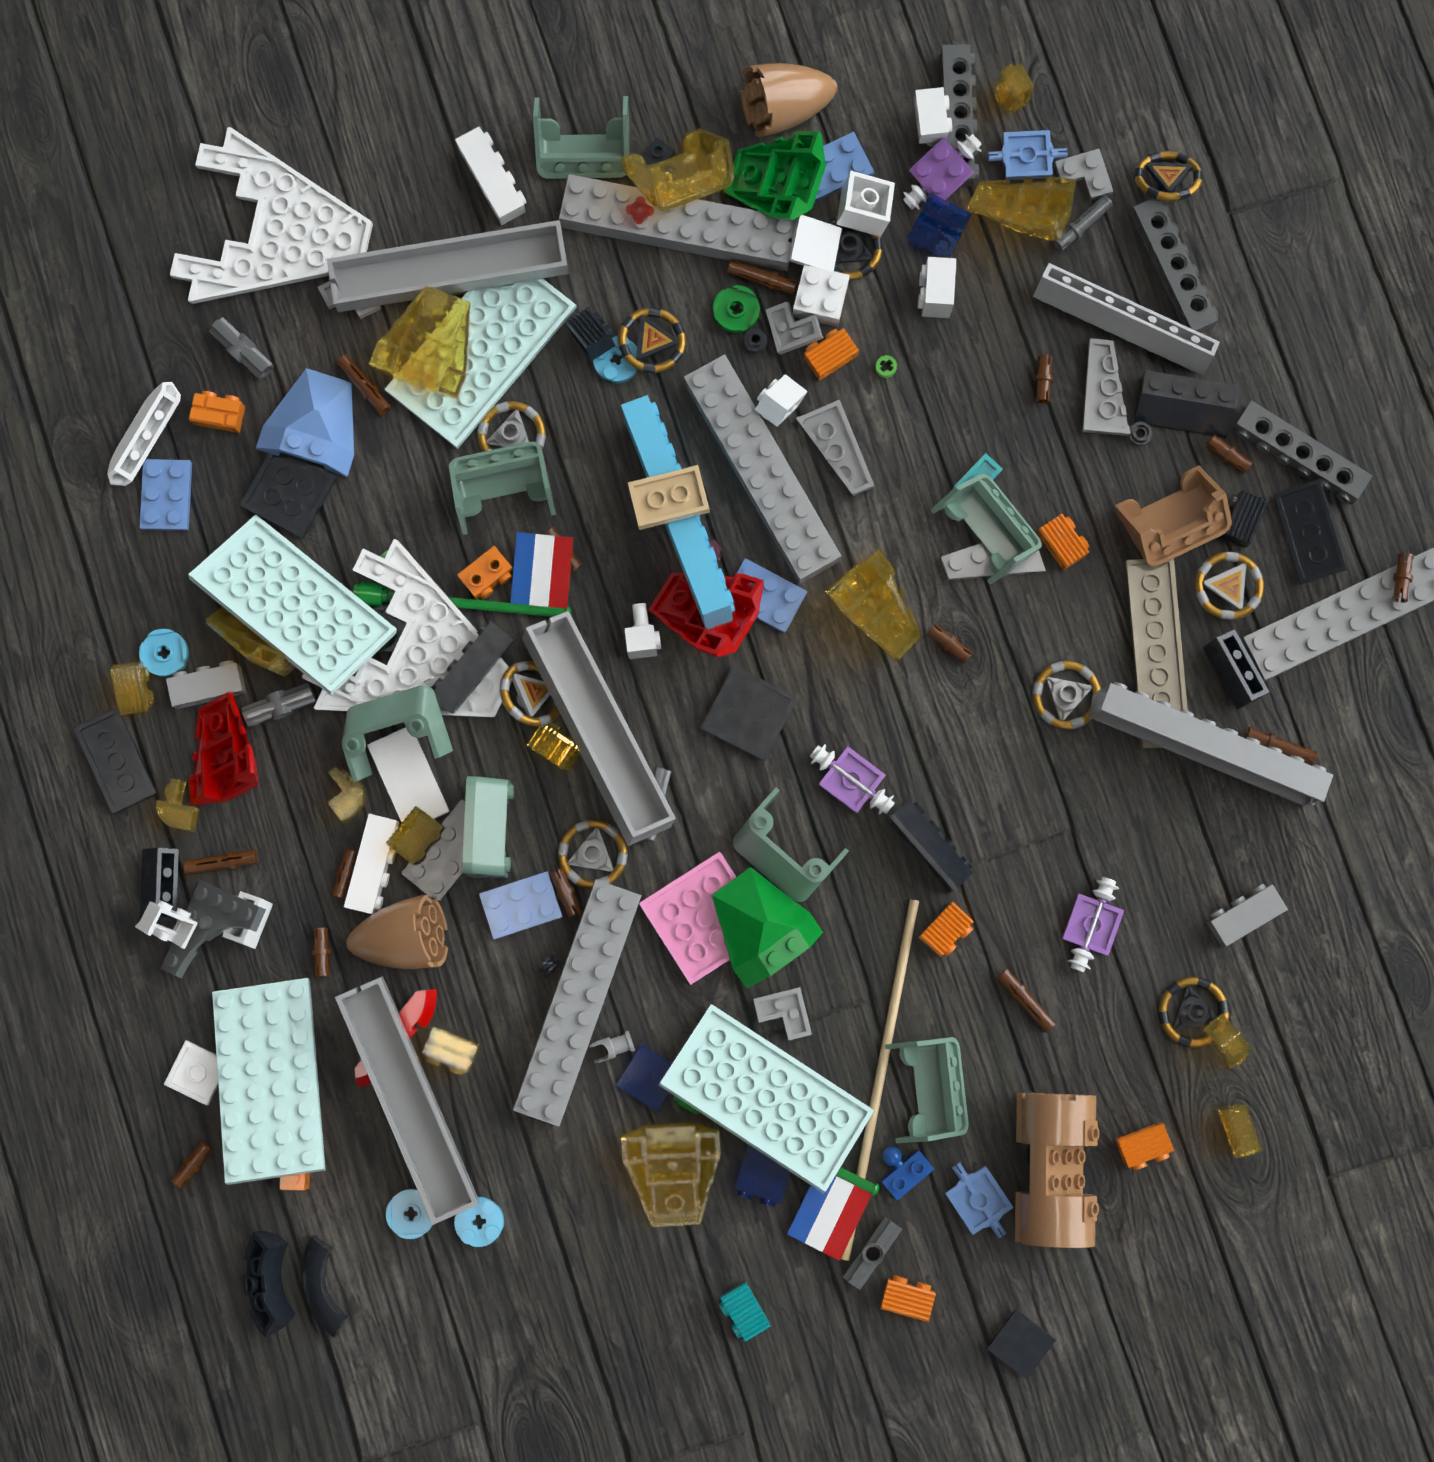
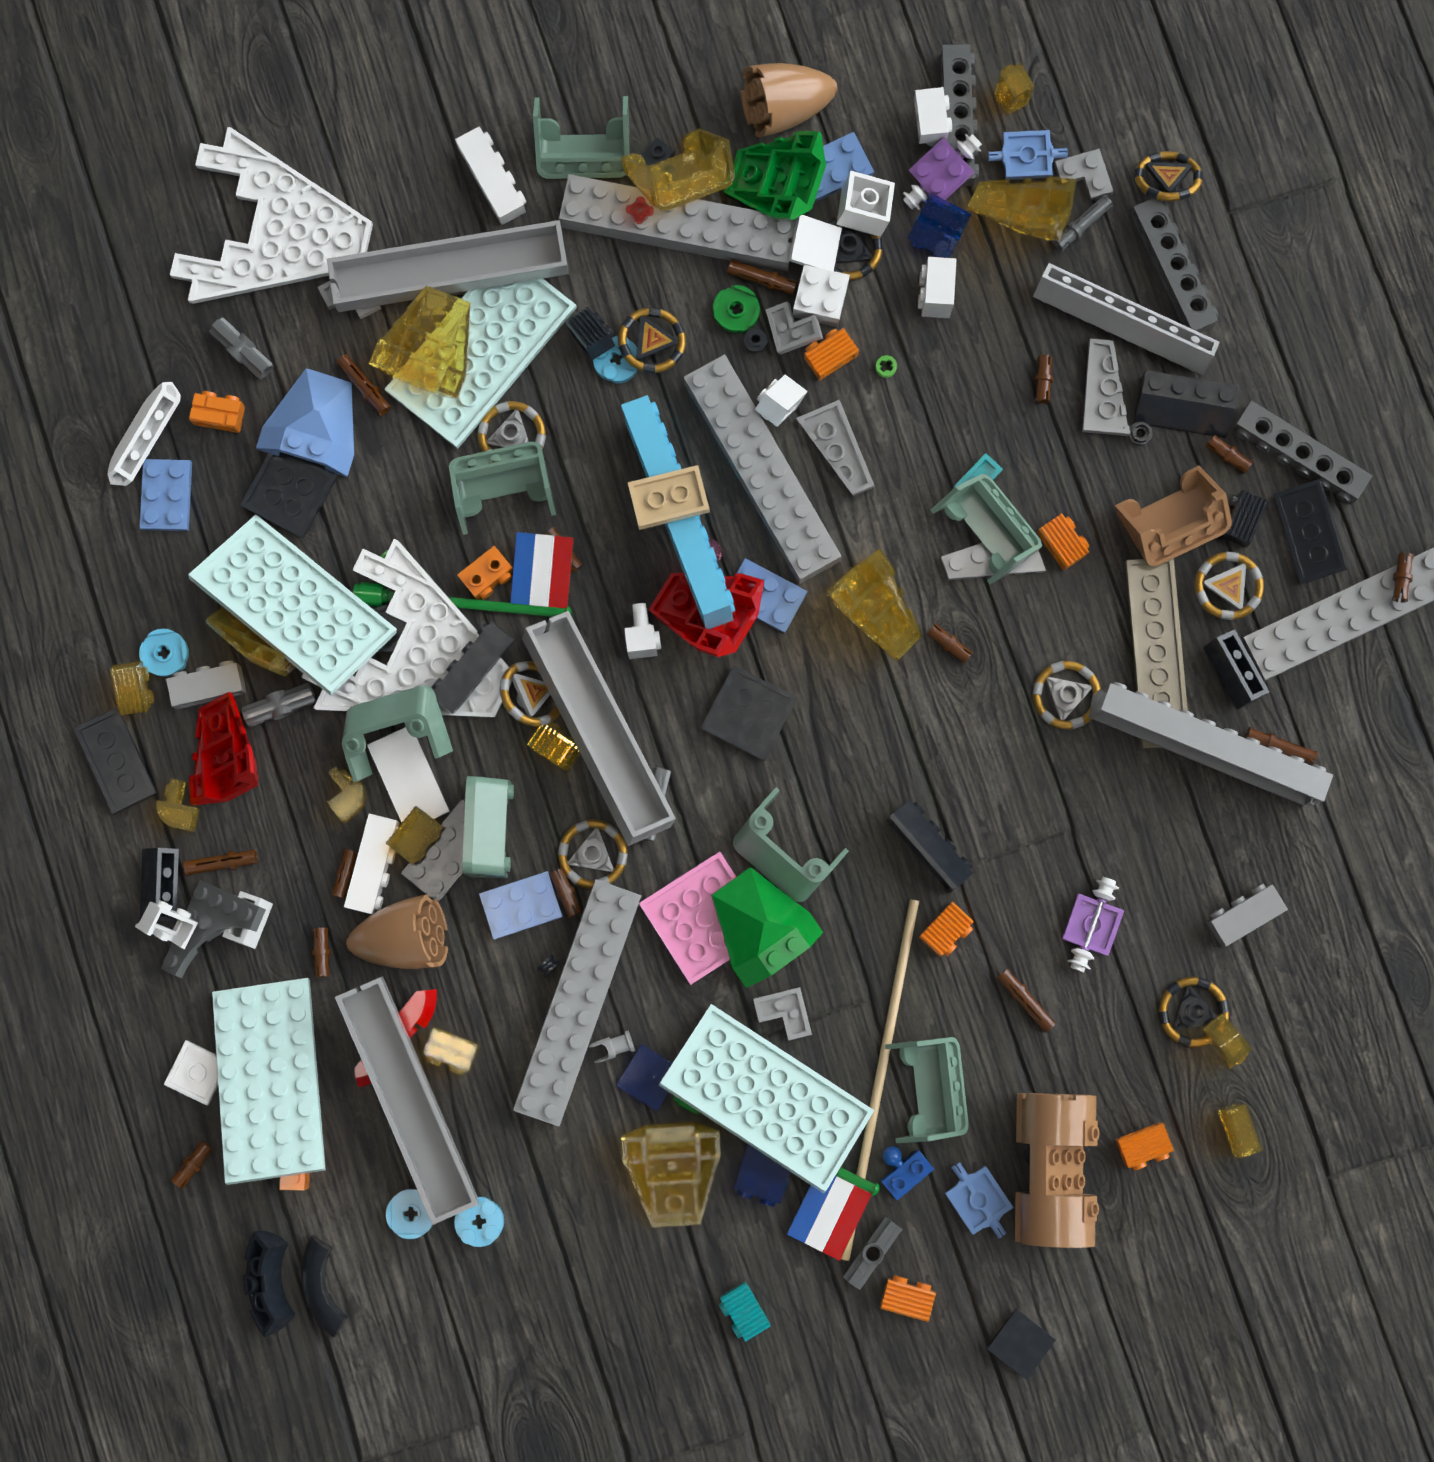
medium lavender plate [810,745,894,815] -> none

